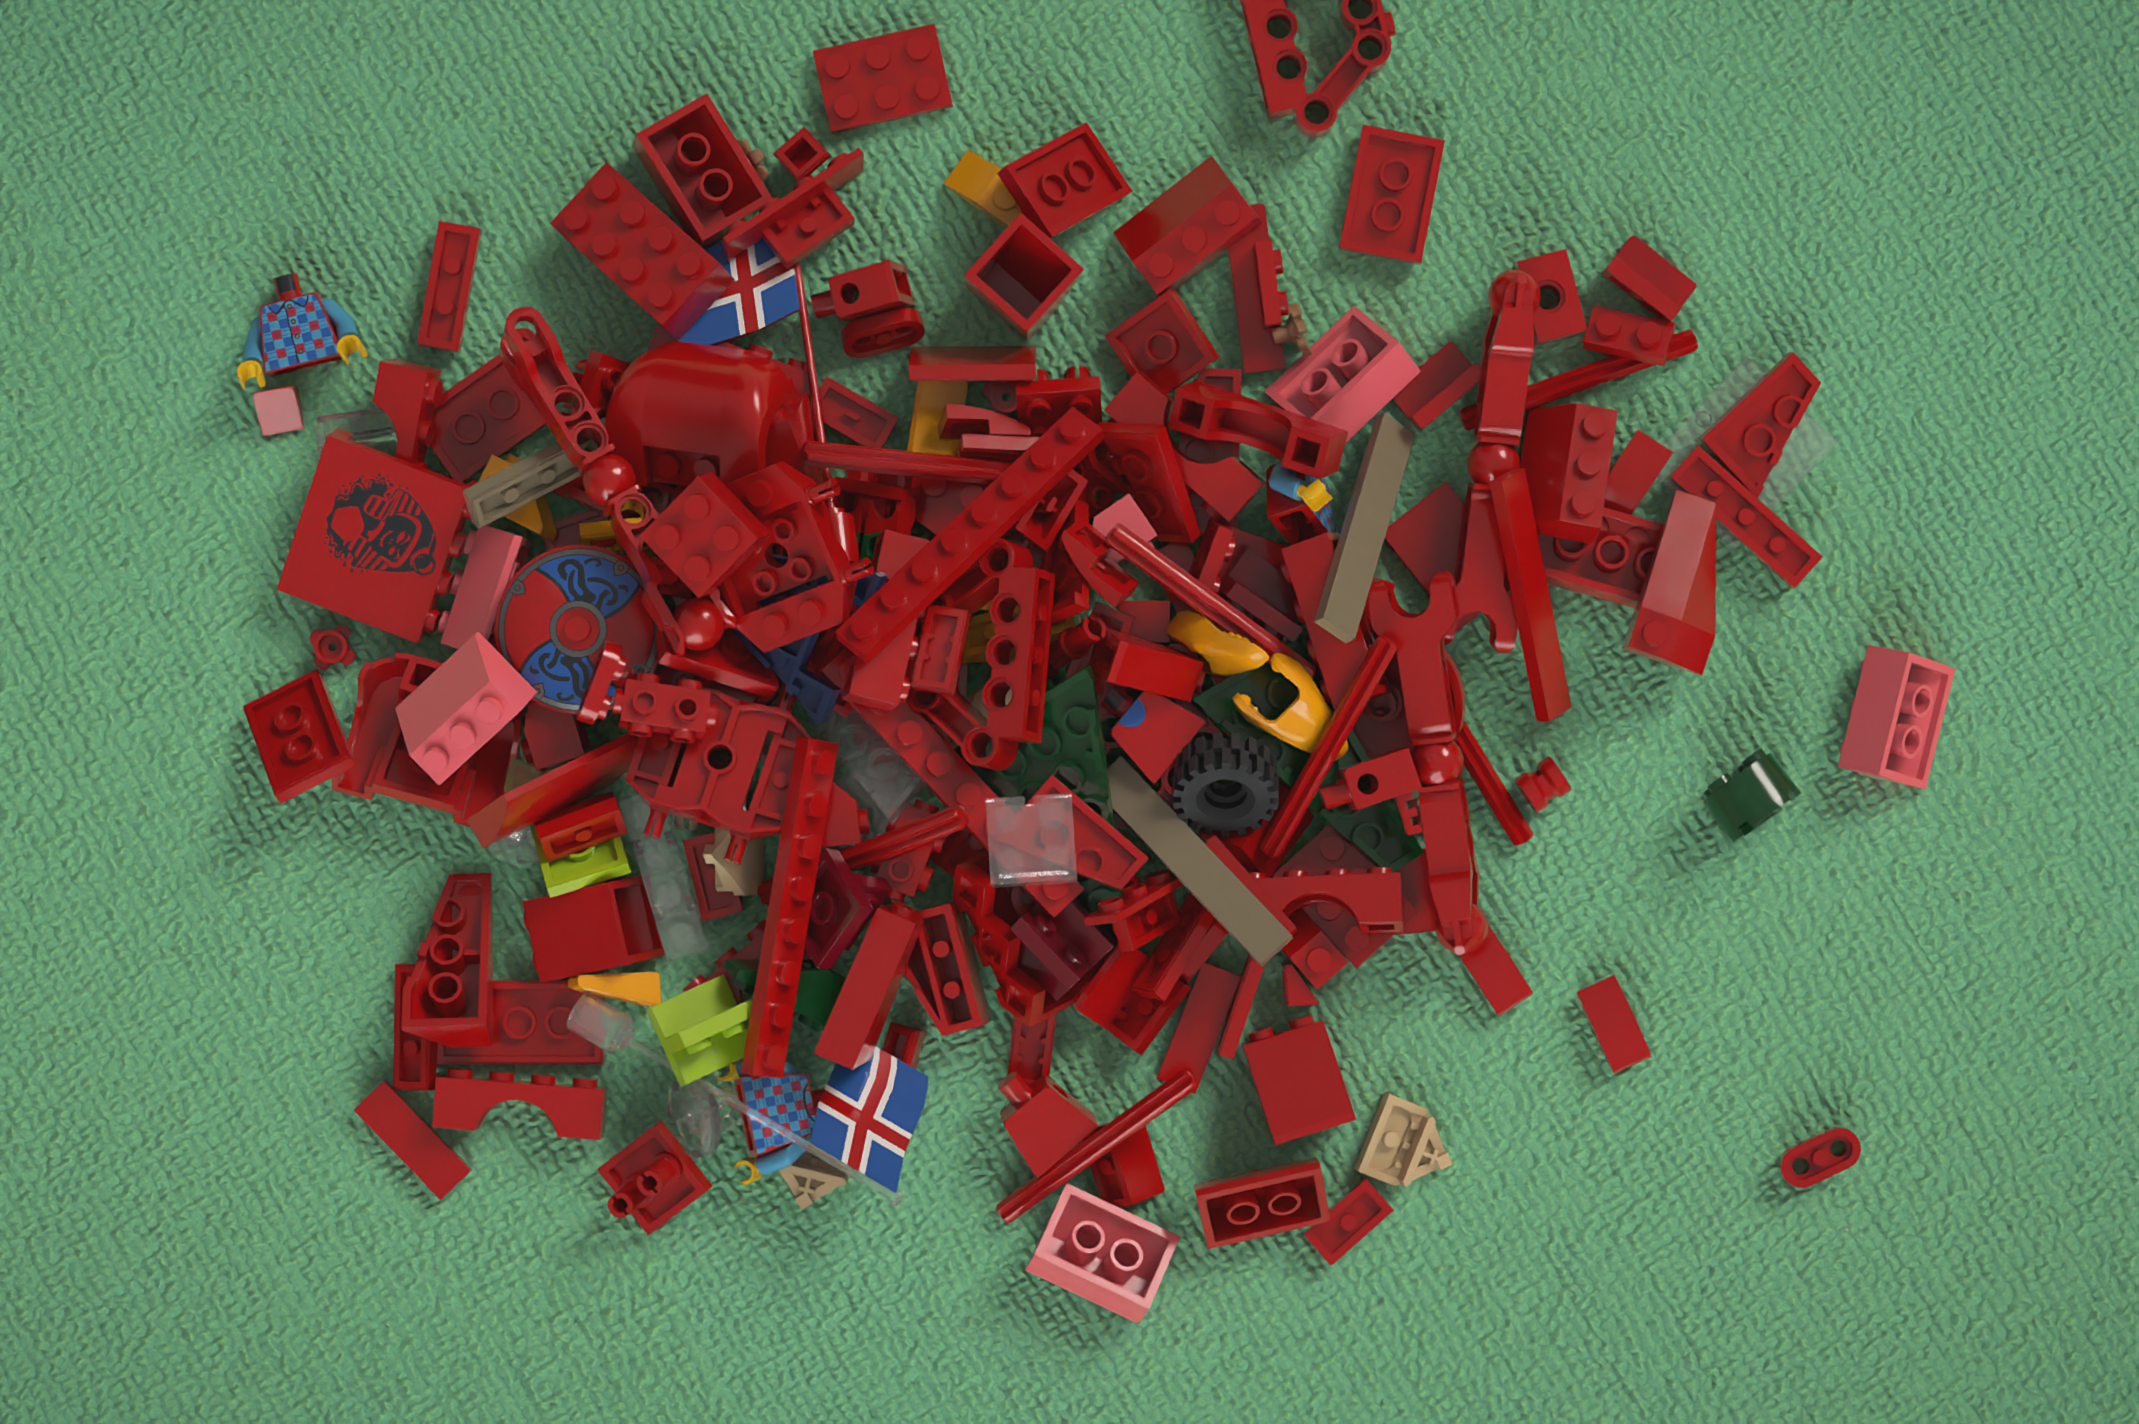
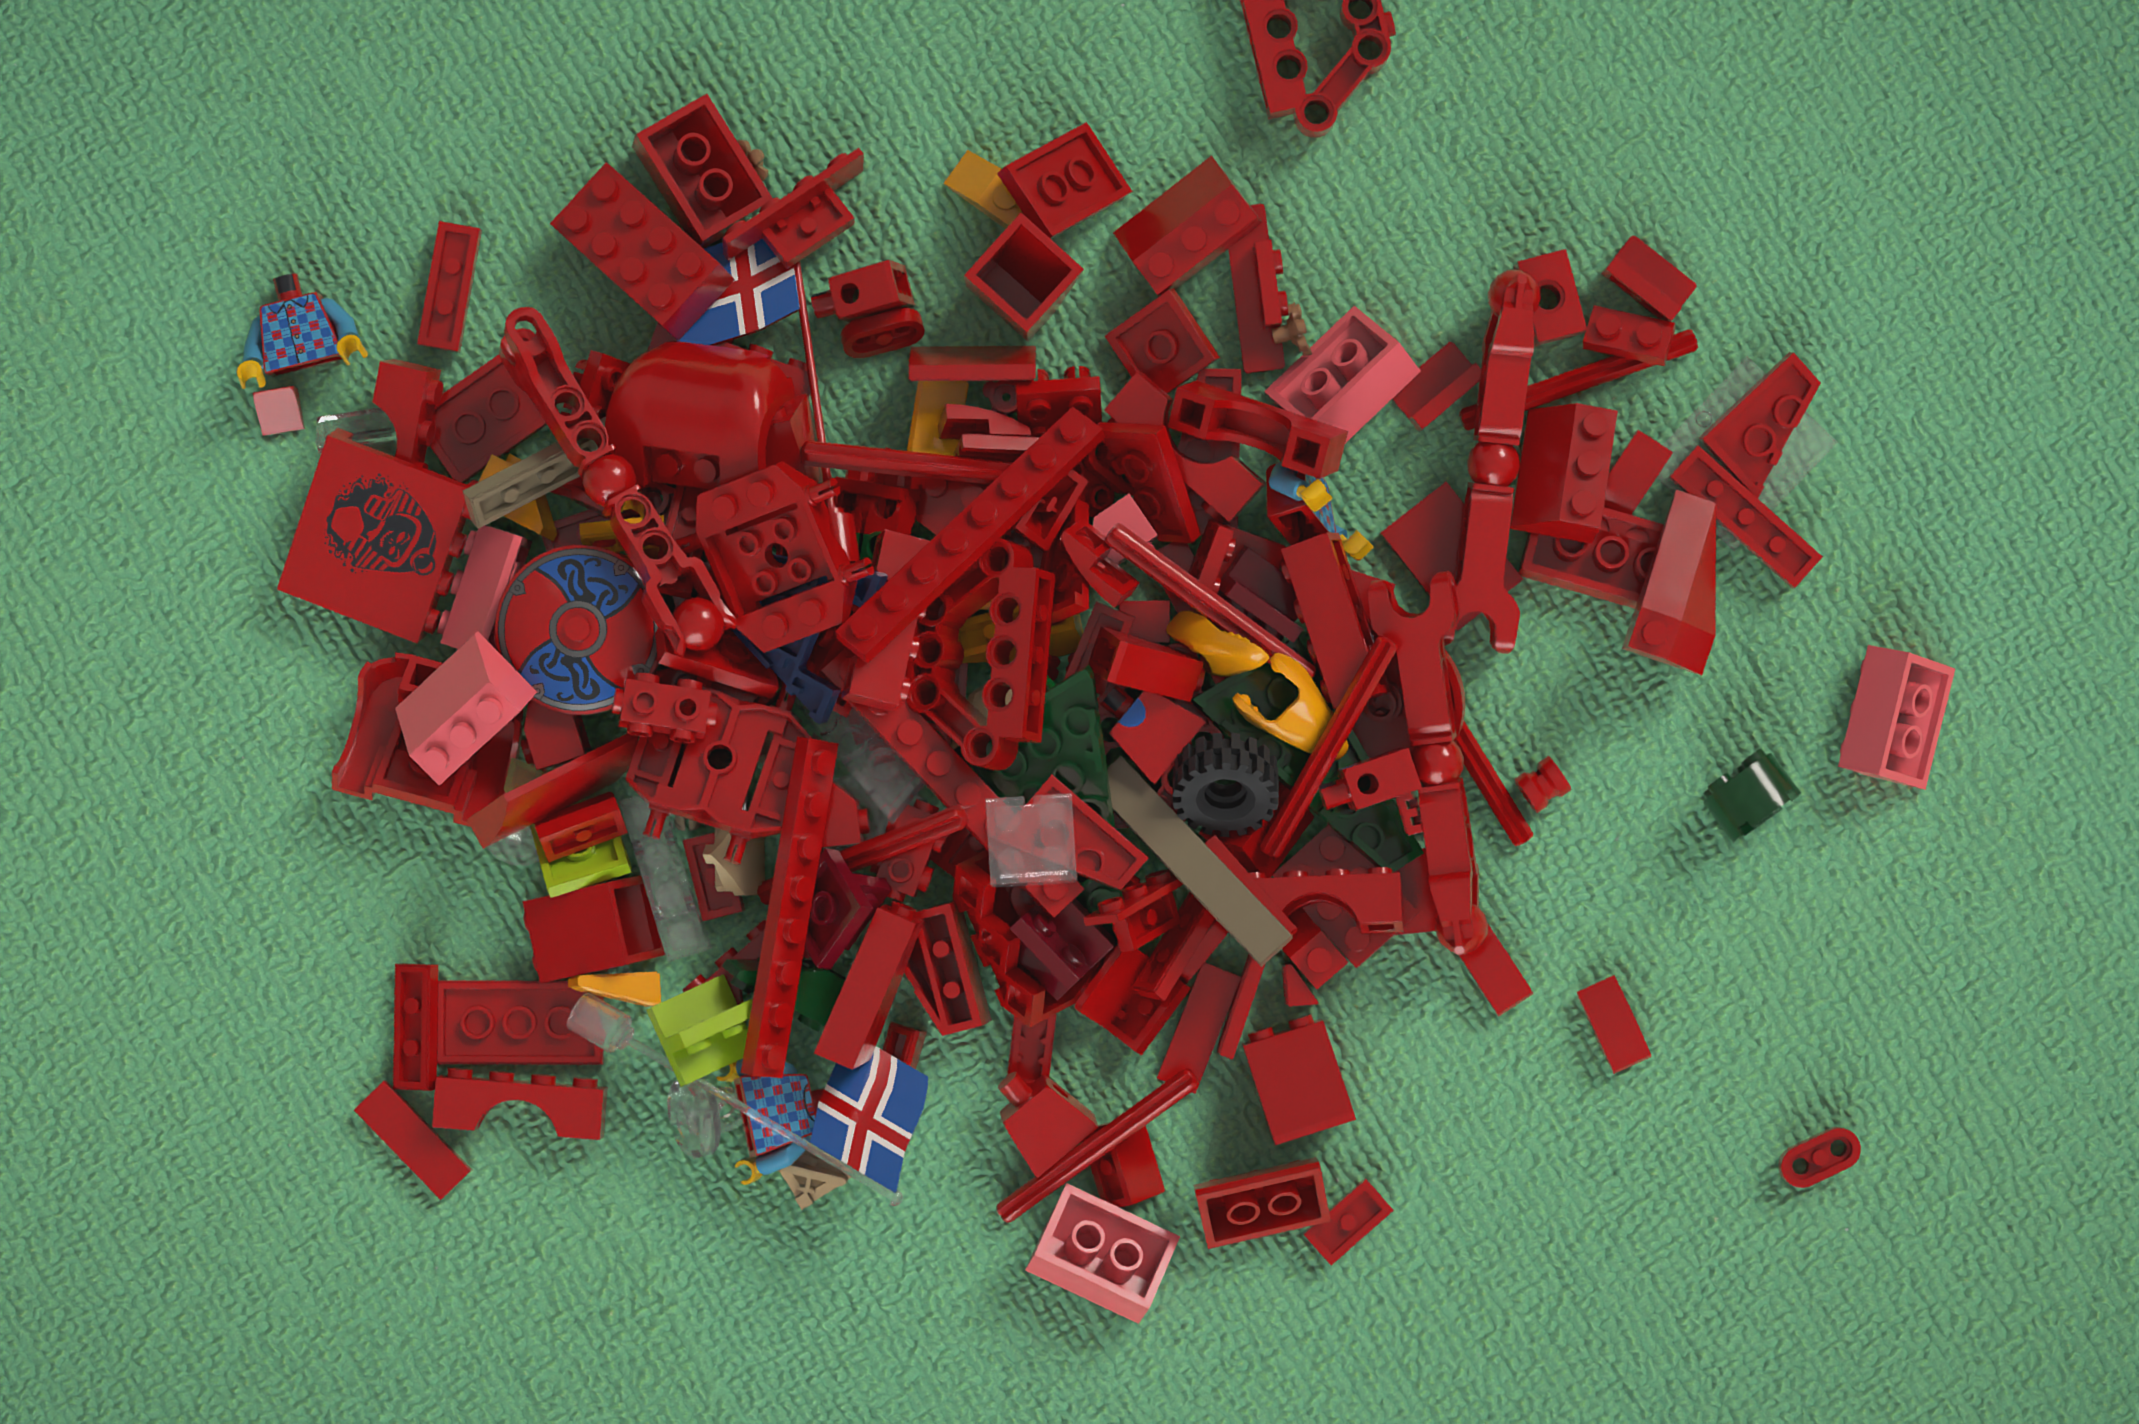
red tile [243,669,356,804] -> none
red plate [310,625,355,670] -> none
red wedge [401,873,493,1047] -> none
red plate [576,640,627,725] -> none
red plate [597,1120,712,1235] -> none
red brick [640,472,771,598] -> none
red slope [773,127,831,182] -> none
red plate [810,376,899,448] -> none
red plate [813,24,953,134] -> none
red plate [910,604,971,696] -> none
red axle [1048,615,1107,670] -> none
dark tan tile [1314,412,1415,643] -> none
red plate [1338,125,1445,265] -> none
tan slope [1354,1092,1453,1187] -> none
red tile [1489,468,1572,722] -> none

